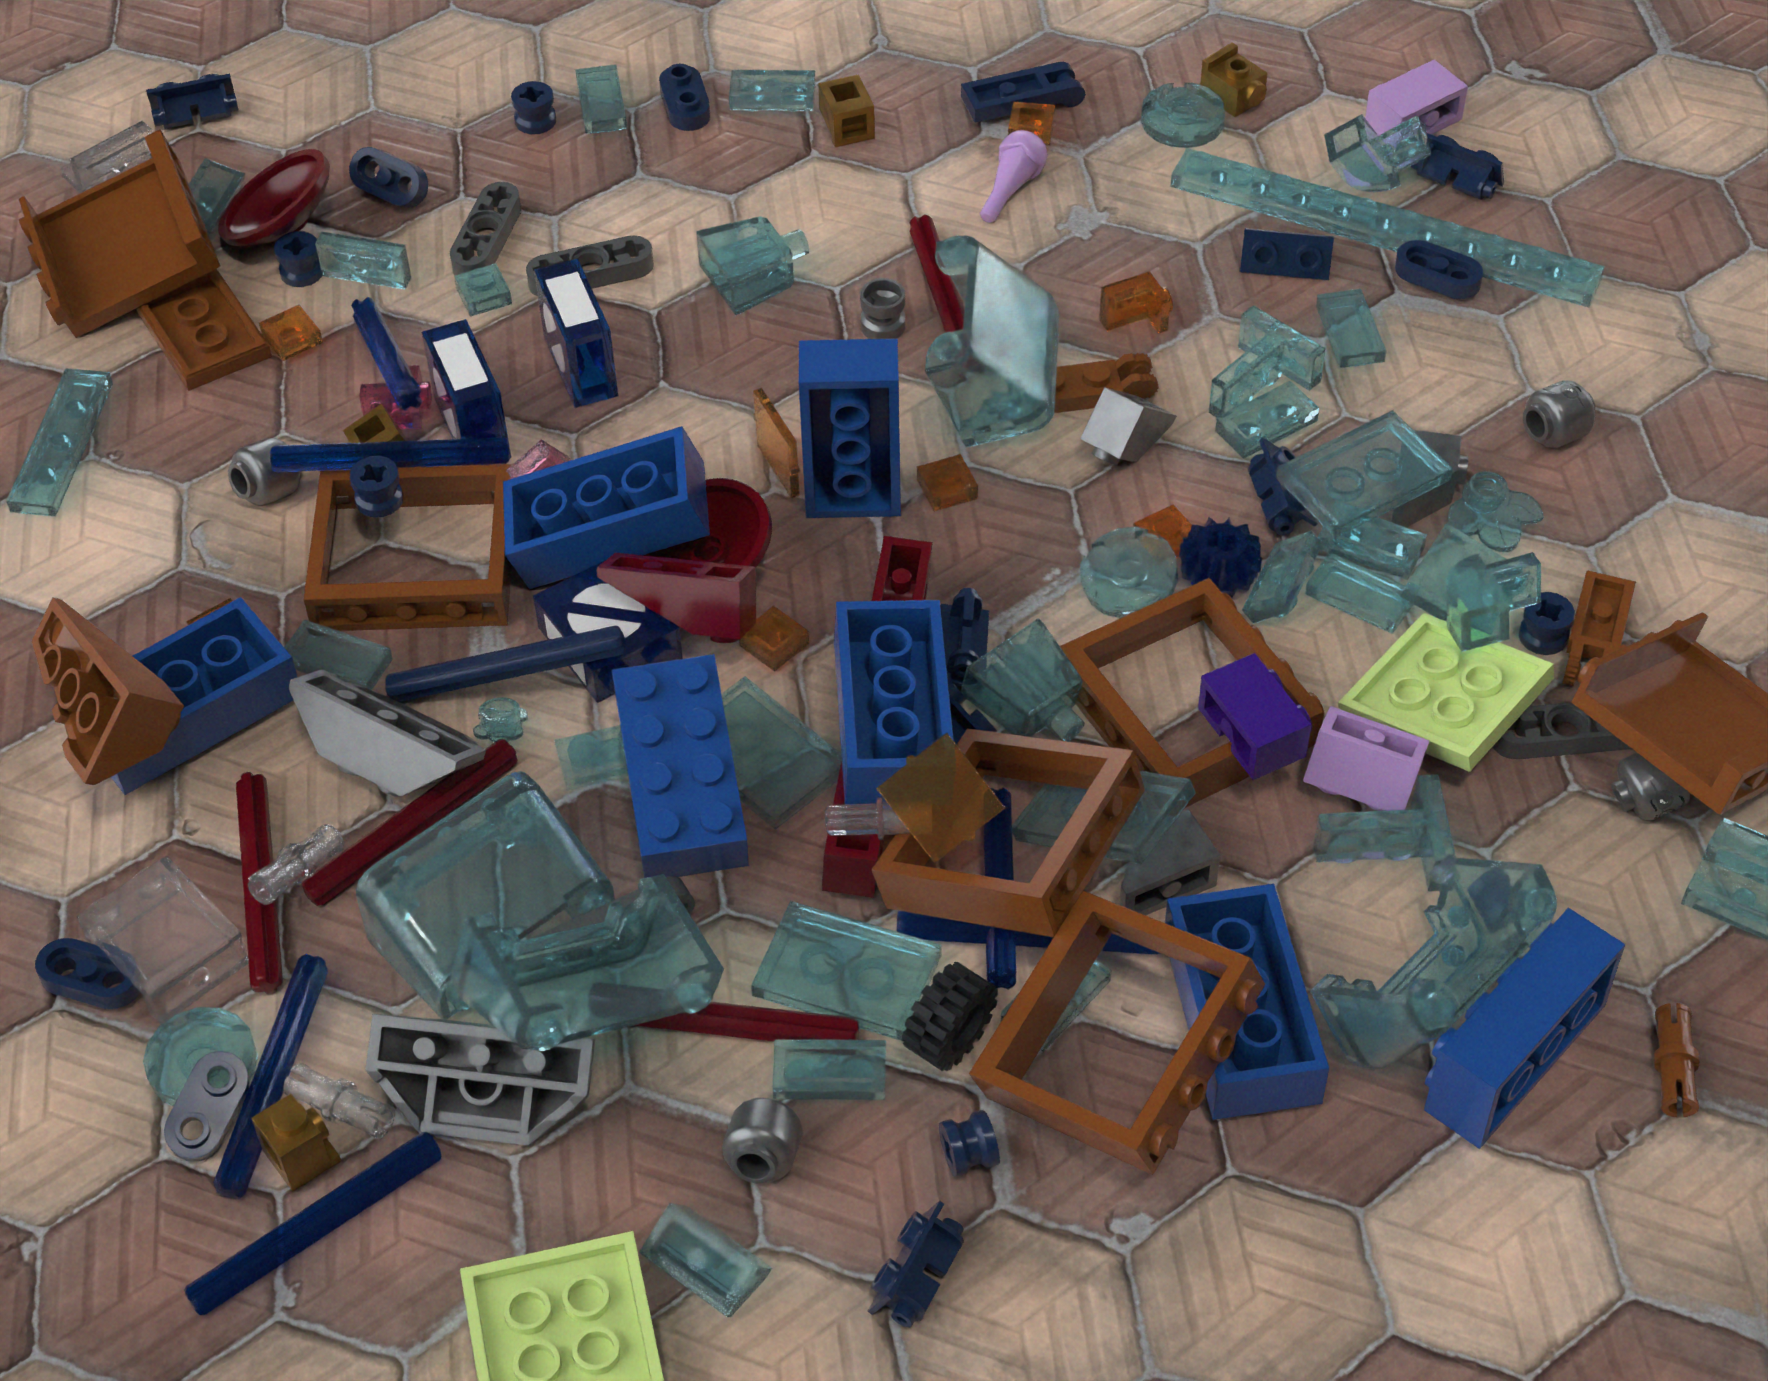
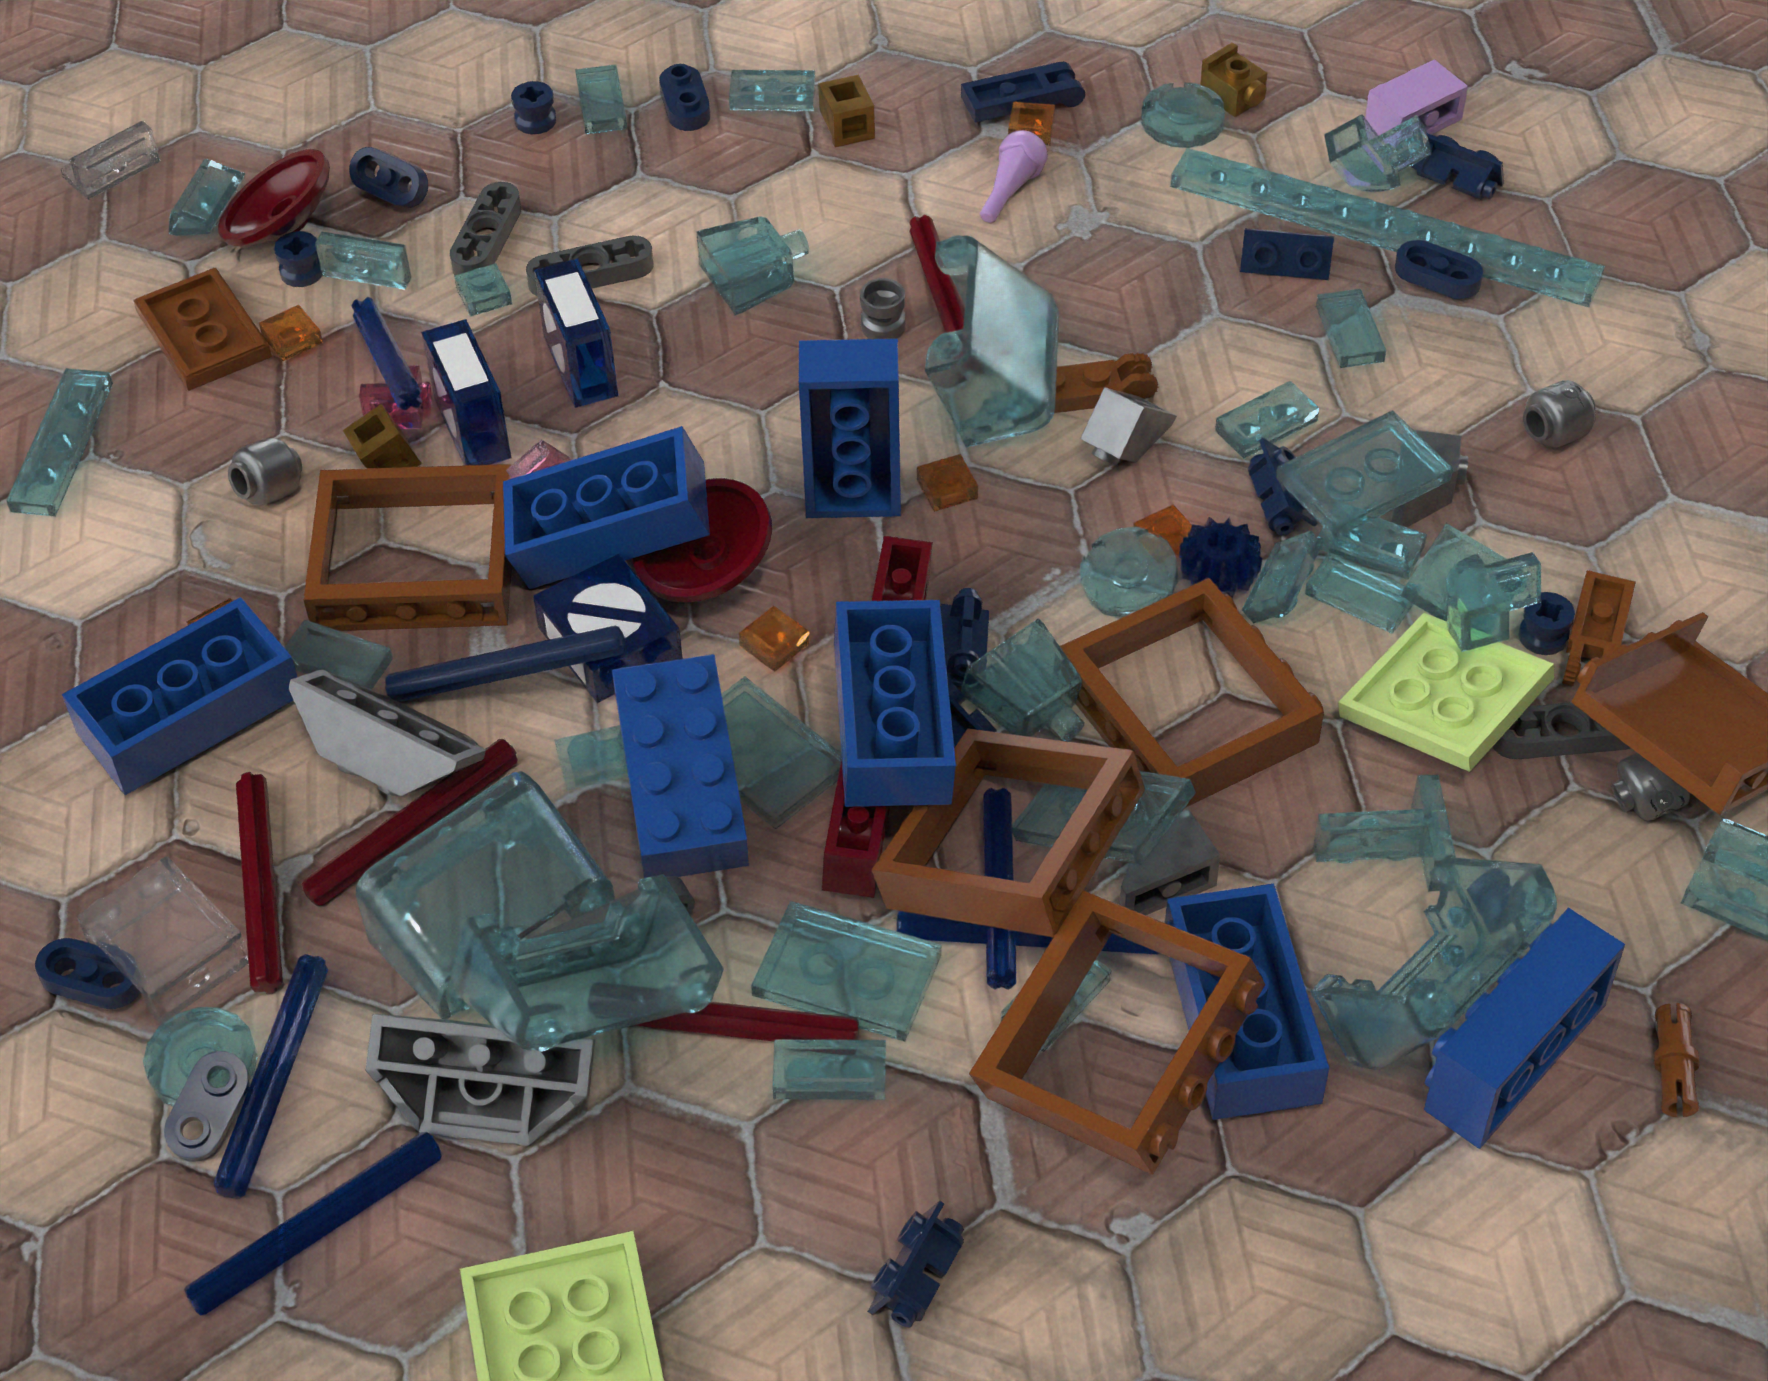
dark orange panel [19,129,221,338] -> none
dark orange wedge [32,597,184,785] -> none
dark blue hinge [146,73,239,129] -> none
clear pin [248,824,344,905] -> none
pearl gold brick [252,1094,341,1192] -> none
clear blue axle [270,438,510,472] -> none
clear pin [284,1063,396,1140] -> none
dark blue wheel [349,456,403,518] -> none
clear light blue plate [473,697,528,742] -> none
dark red slope [597,553,756,643] -> none
clear light blue slope [639,1203,772,1318] -> none
flat silver head [722,1098,803,1183] -> none
clear orange piece [753,388,800,498] -> none
clear axle [825,797,932,840] -> none
clear orange piece [876,733,1005,863] -> none
black tyre [902,962,998,1071] -> none
dark blue wheel [939,1110,1000,1177] -> none
clear orange bracket [1099,271,1173,333] -> none
dark purple brick [1198,653,1312,780] -> none
clear light blue bracket [1209,305,1326,421] -> none
lavender brick [1303,706,1430,816] -> none
clear light blue plate [1447,471,1544,552] -> none

